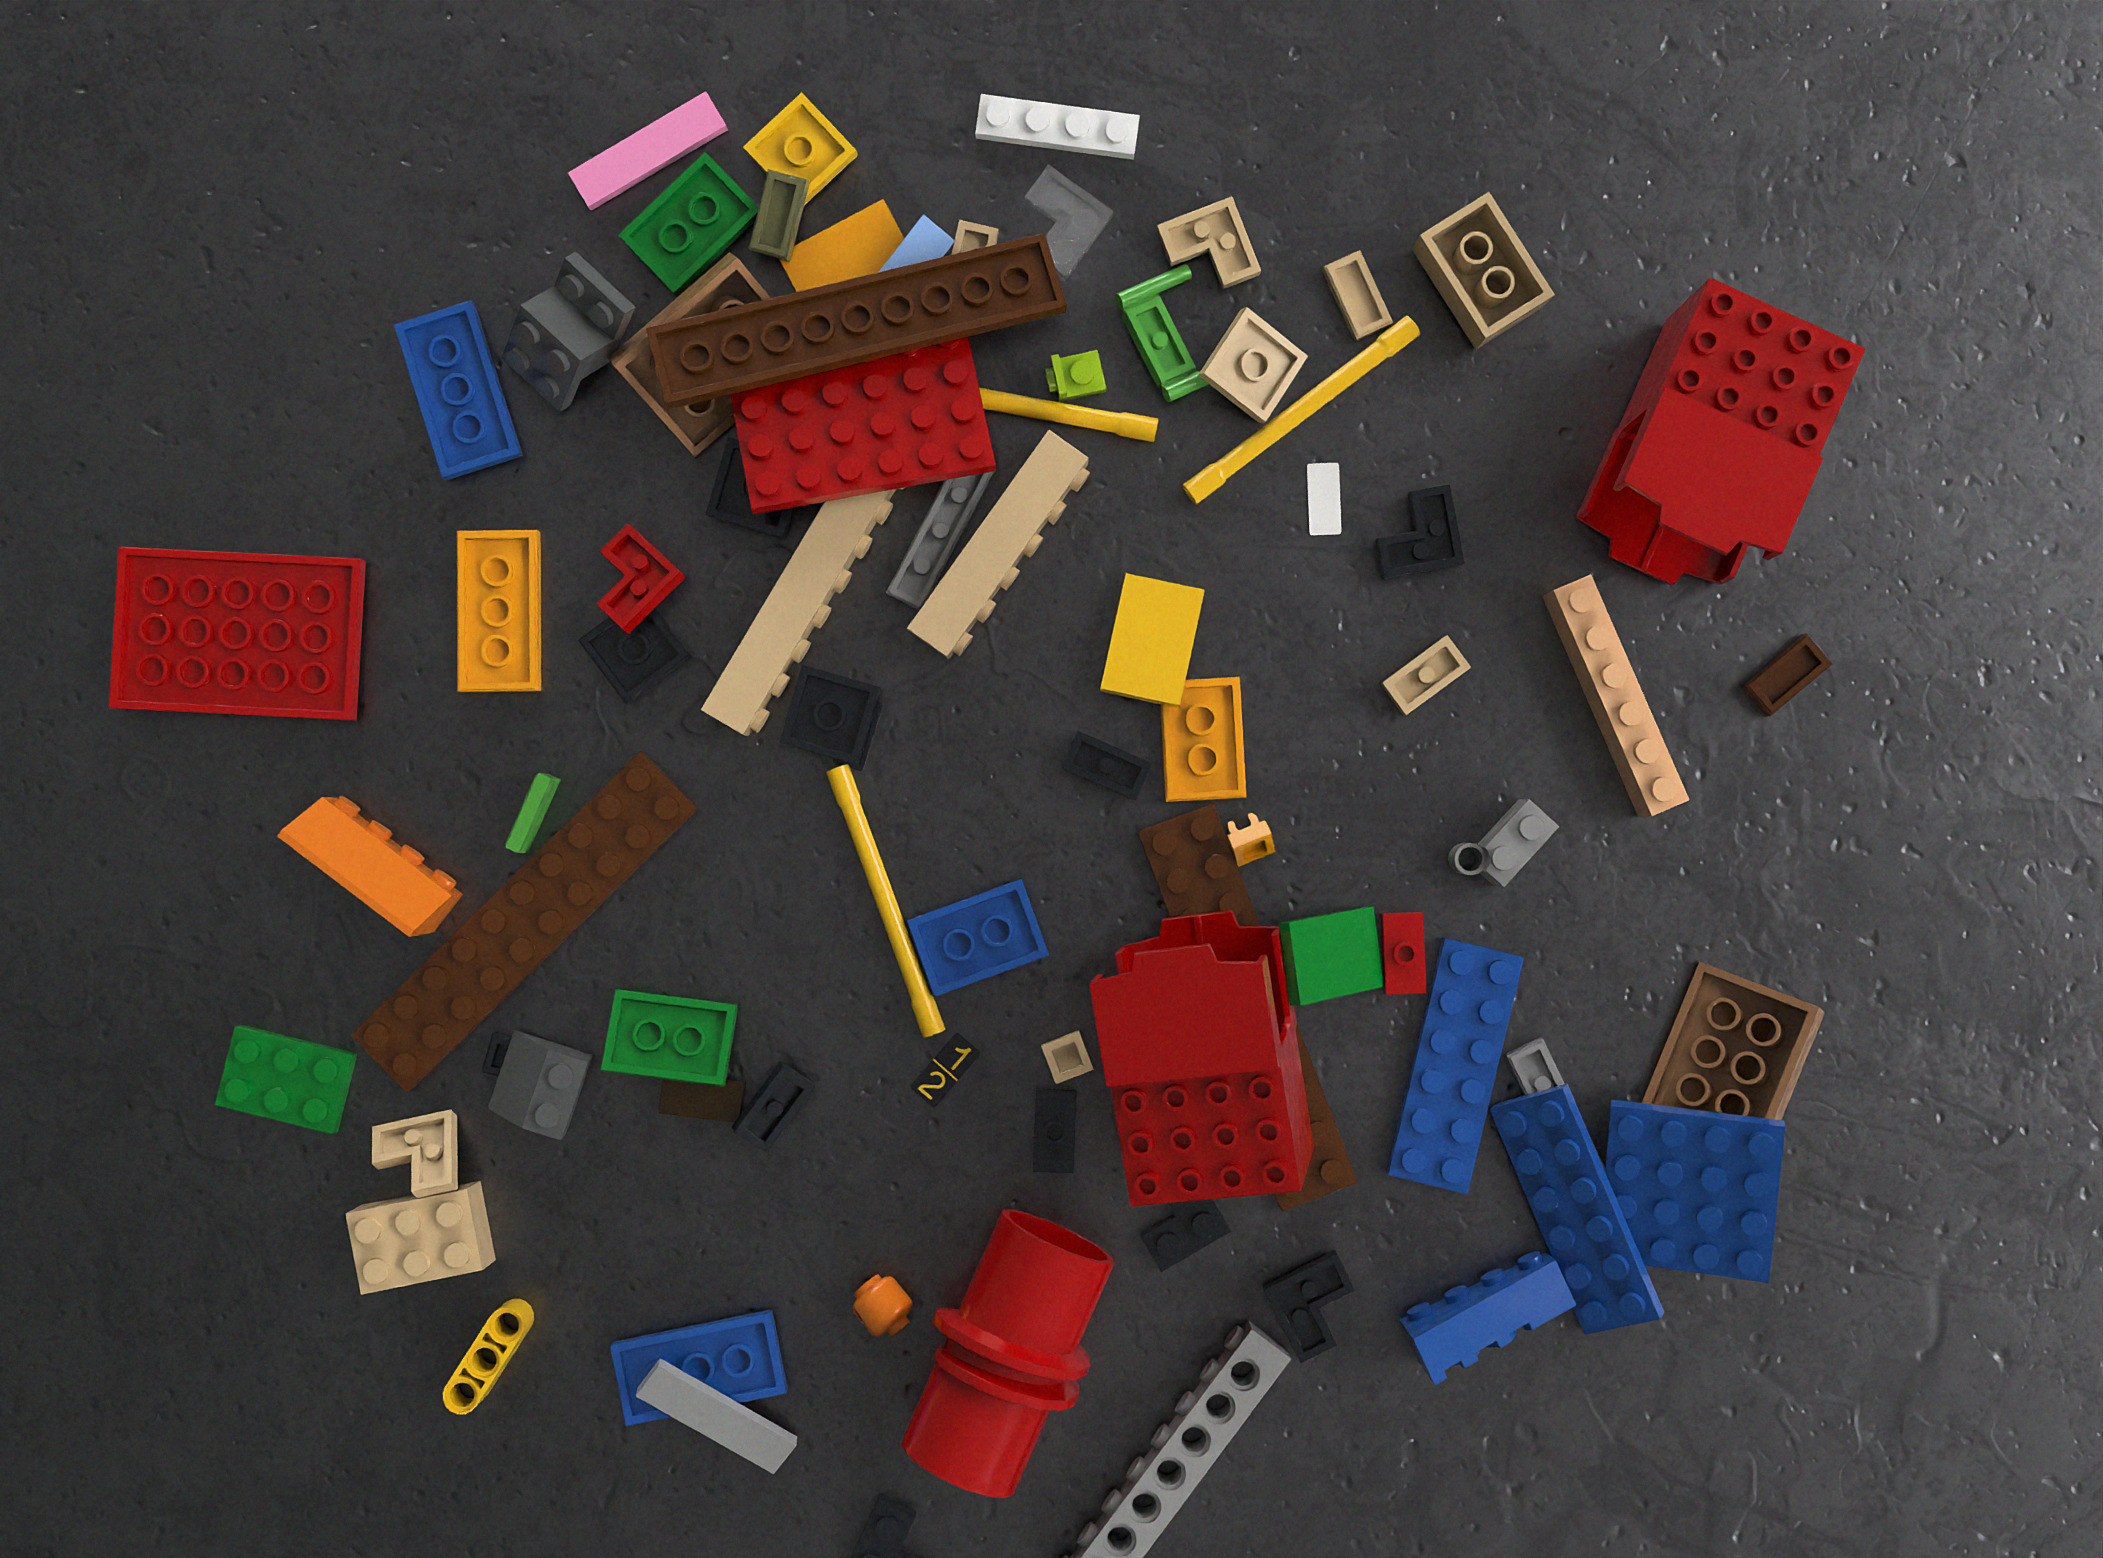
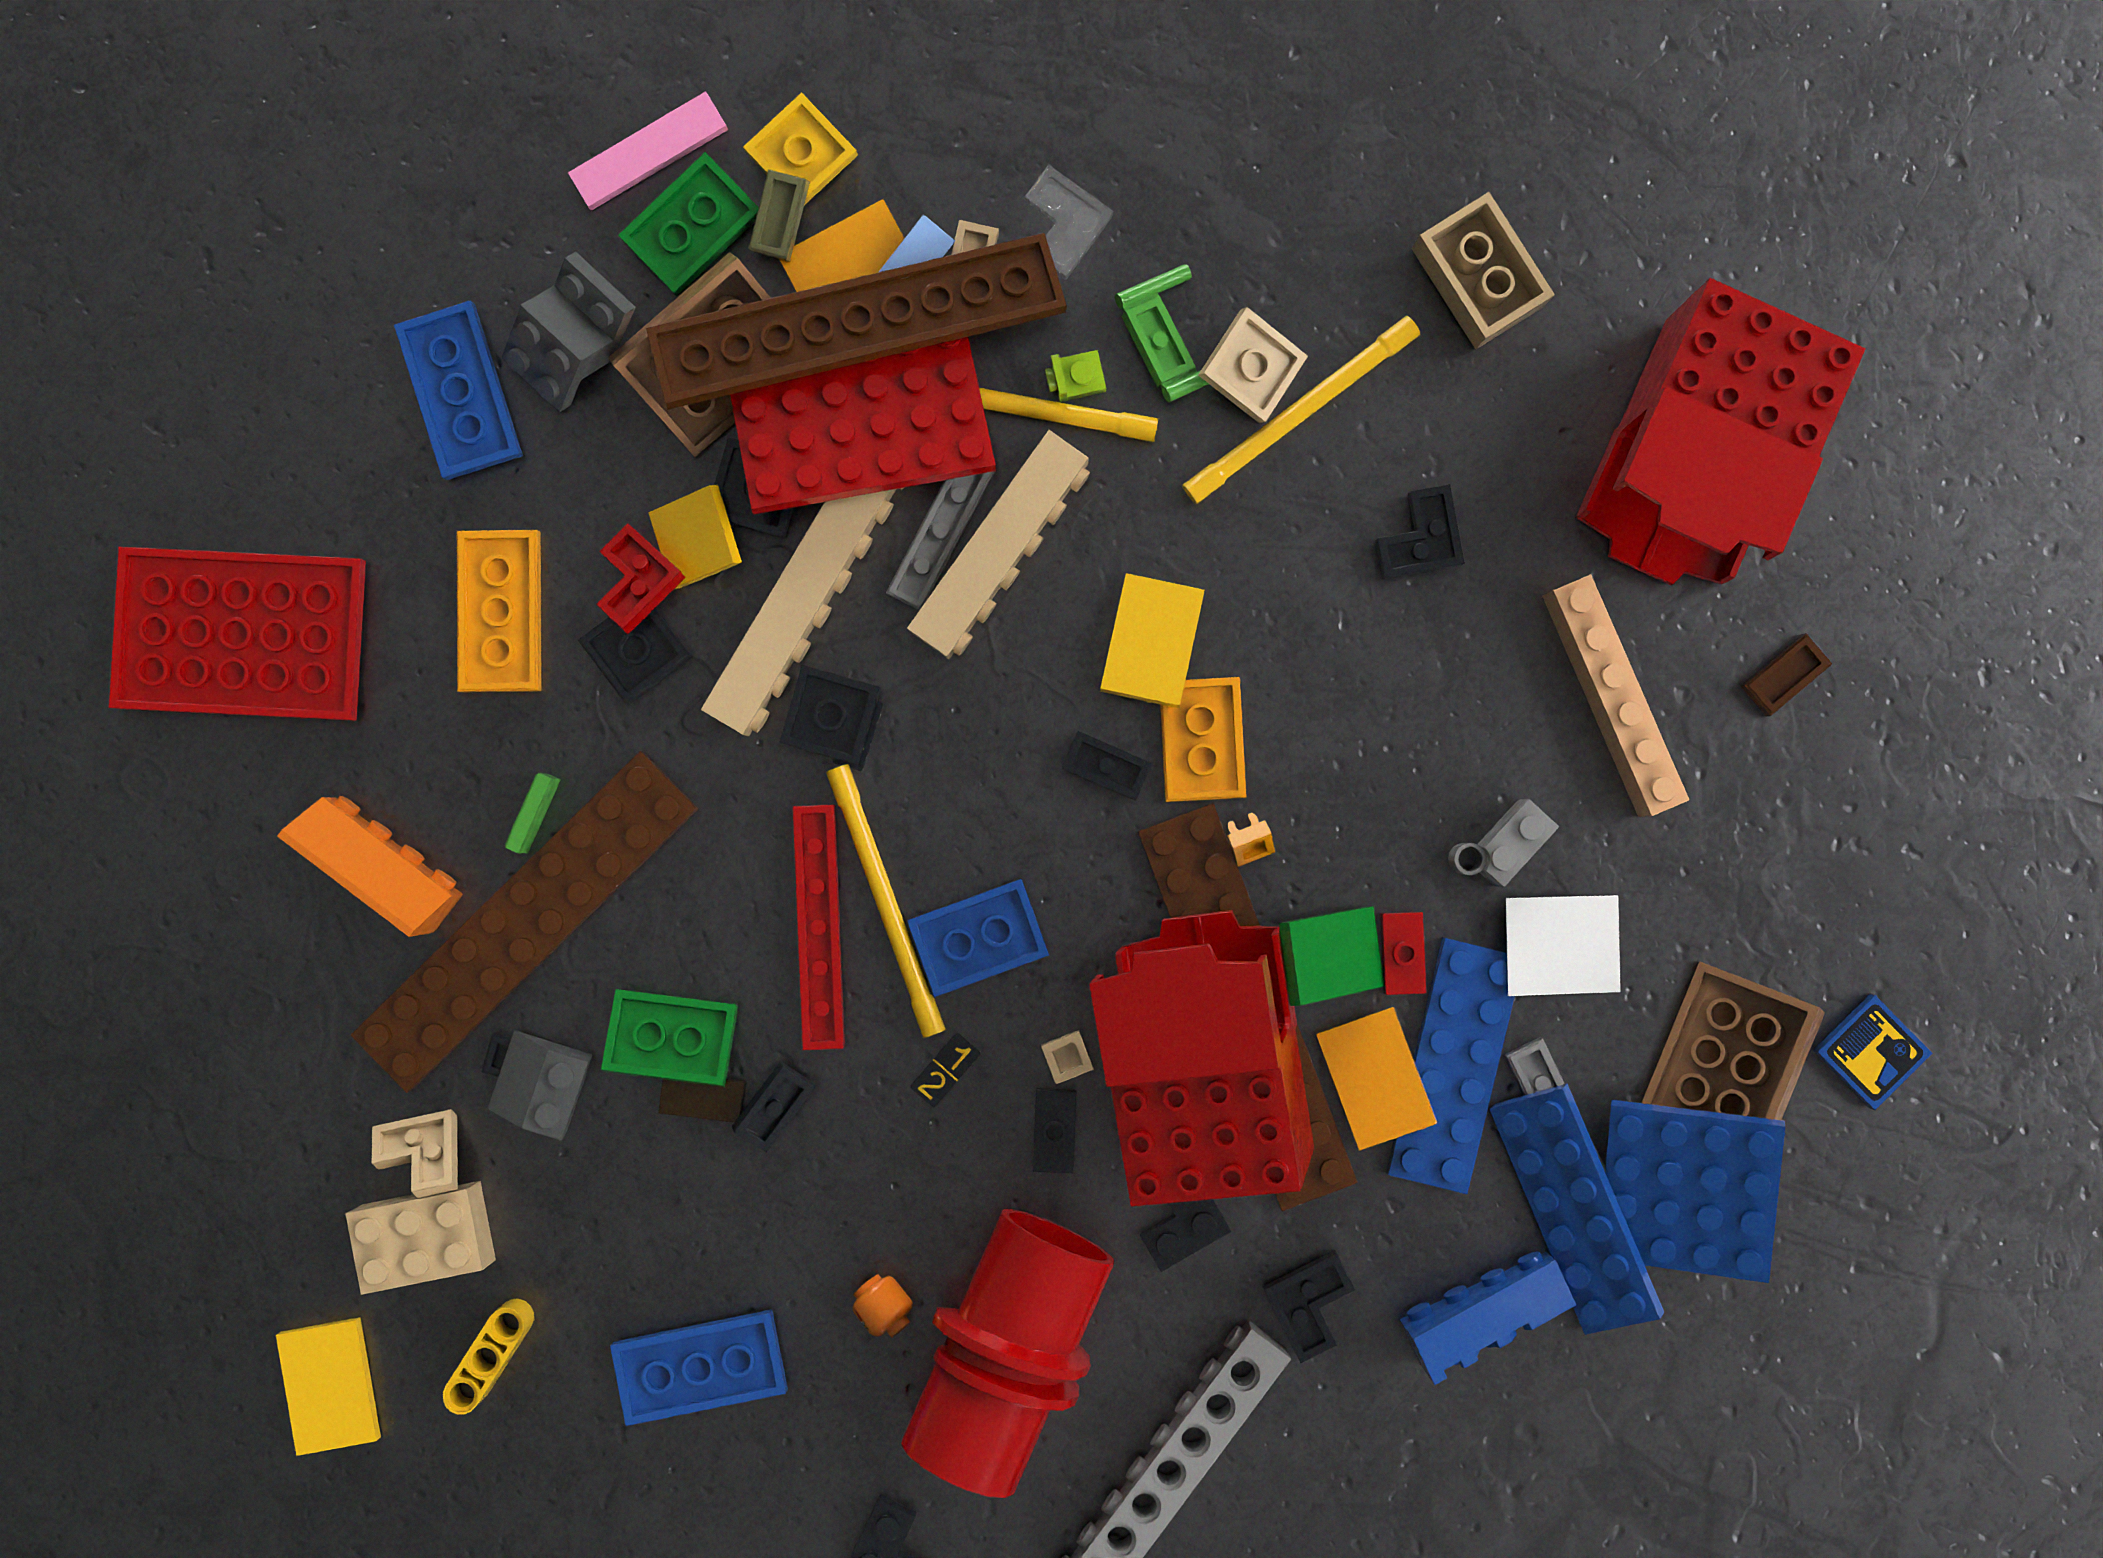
green plate [215,1025,358,1134] -> none
light grey tile [636,1358,797,1474] -> none
white plate [975,94,1140,160] -> none
tan plate [1156,196,1261,290] -> none
white sticker [1307,463,1341,535] -> none
tan tile [1322,250,1393,342] -> none
tan plate [1380,635,1471,716] -> none
none -> yellow tile [276,1317,381,1456]
none -> yellow tile [648,485,742,589]
none -> red plate [793,805,845,1050]
none -> light orange tile [1316,1007,1437,1151]
none -> white sticker [1506,895,1620,996]
none -> tile [1813,994,1933,1110]

